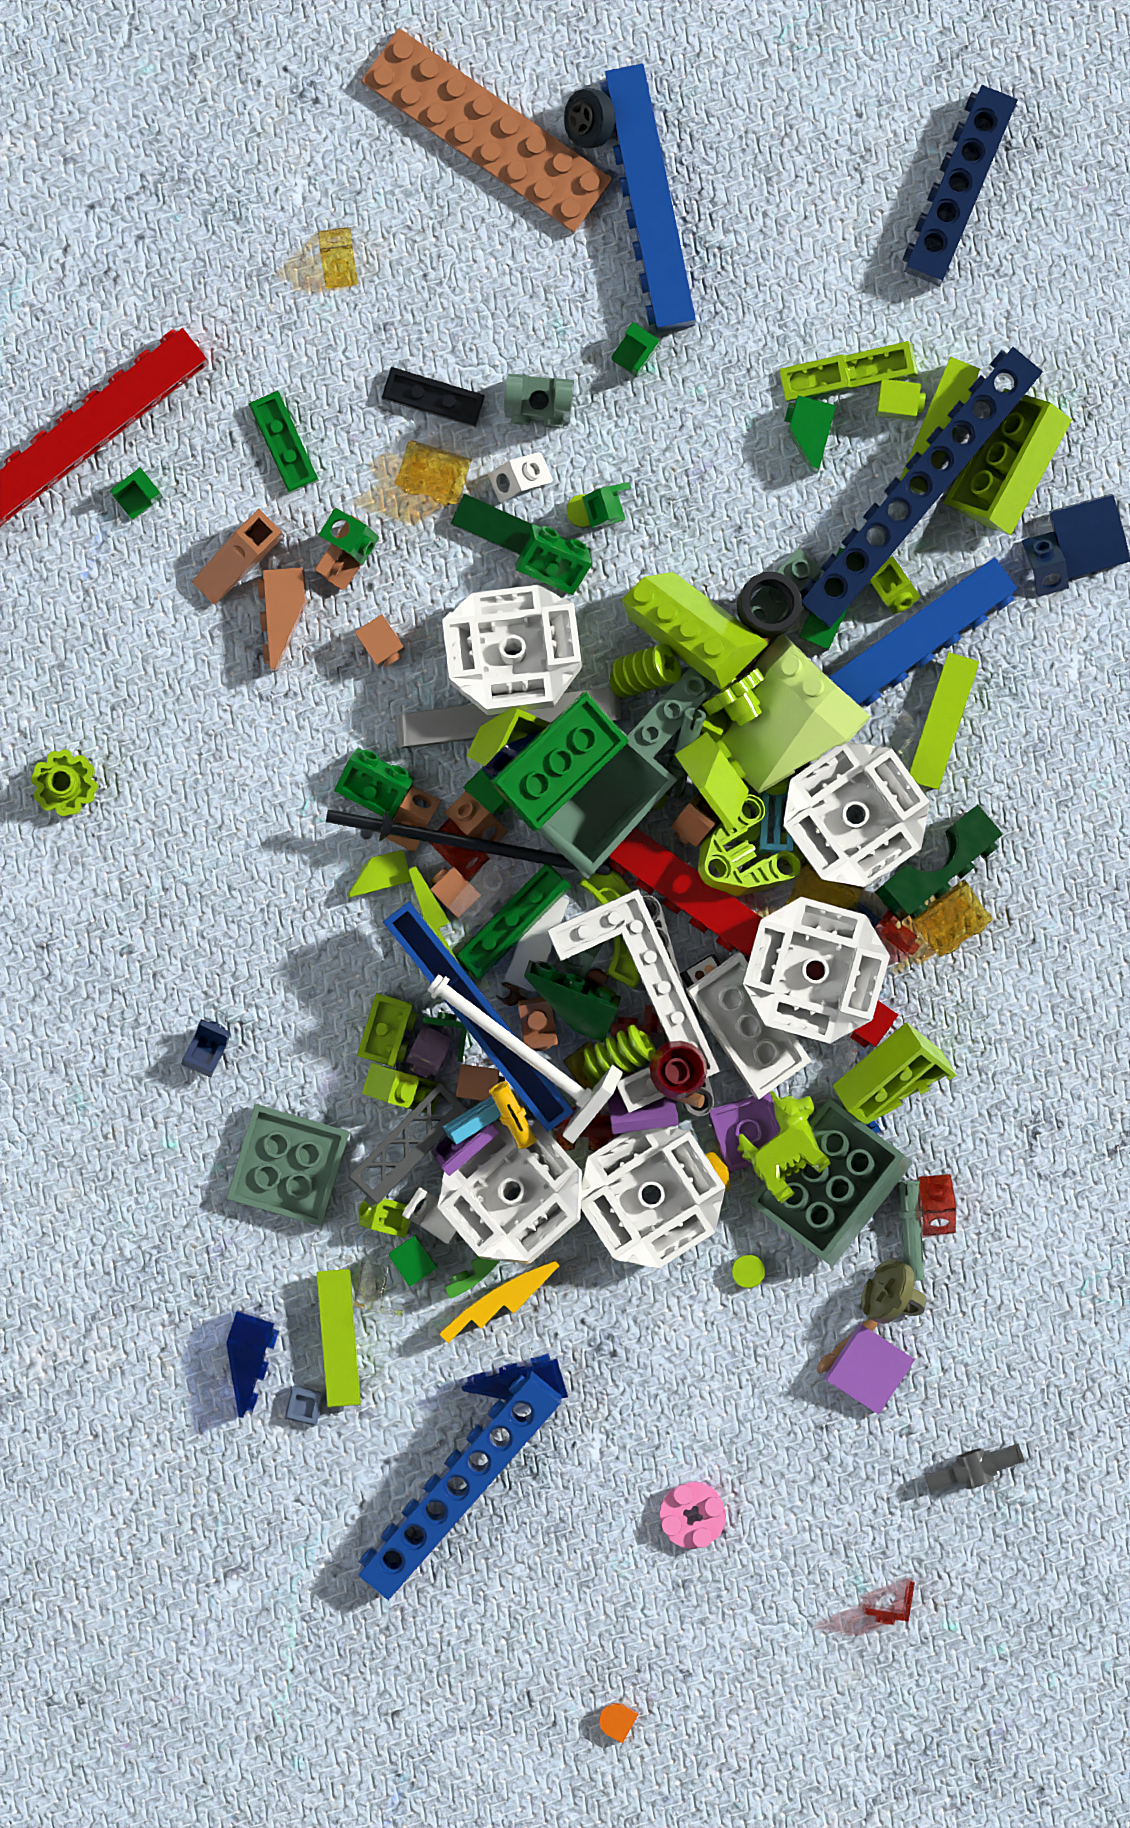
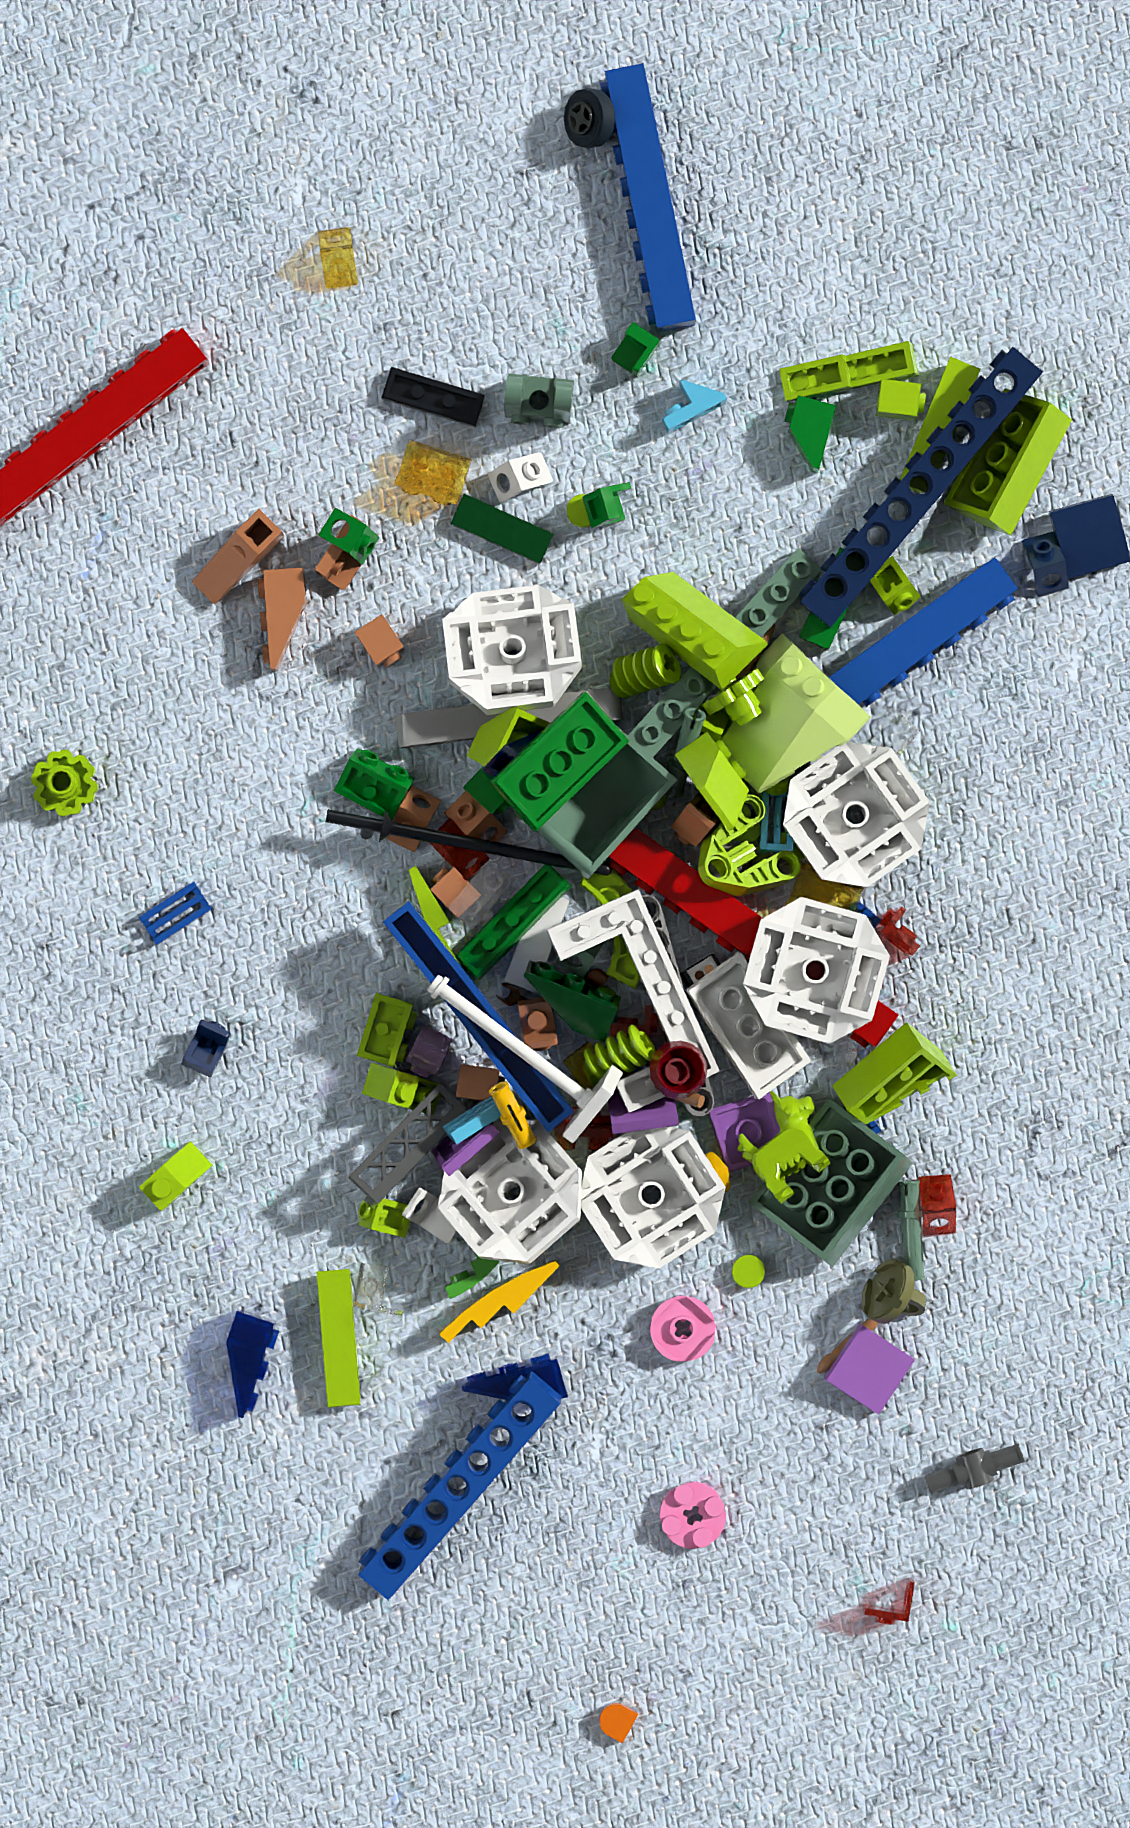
green panel [109,467,163,520] -> none
sand green plate [227,1103,350,1227] -> none
green tile [248,390,319,494] -> none
sand blue tile [284,1386,325,1426] -> none
lime slope [347,850,412,898] -> none
nougat plate [361,28,612,234] -> none
green panel [389,1234,438,1287] -> none
green bracket [423,1012,467,1062] -> none
green bracket [515,524,592,595] -> none
black tyre [737,572,802,638] -> none
dark green arch [874,804,1003,922] -> none
dark blue brick [902,85,1018,286] -> none
lime slope [908,651,979,790] -> none
clear yellow bracket [910,879,993,957] -> none
none -> blue tile [138,882,212,945]
none -> lime slope [139,1141,213,1211]
none -> bright pink plate [650,1295,716,1362]
none -> medium azure slope [662,380,727,434]

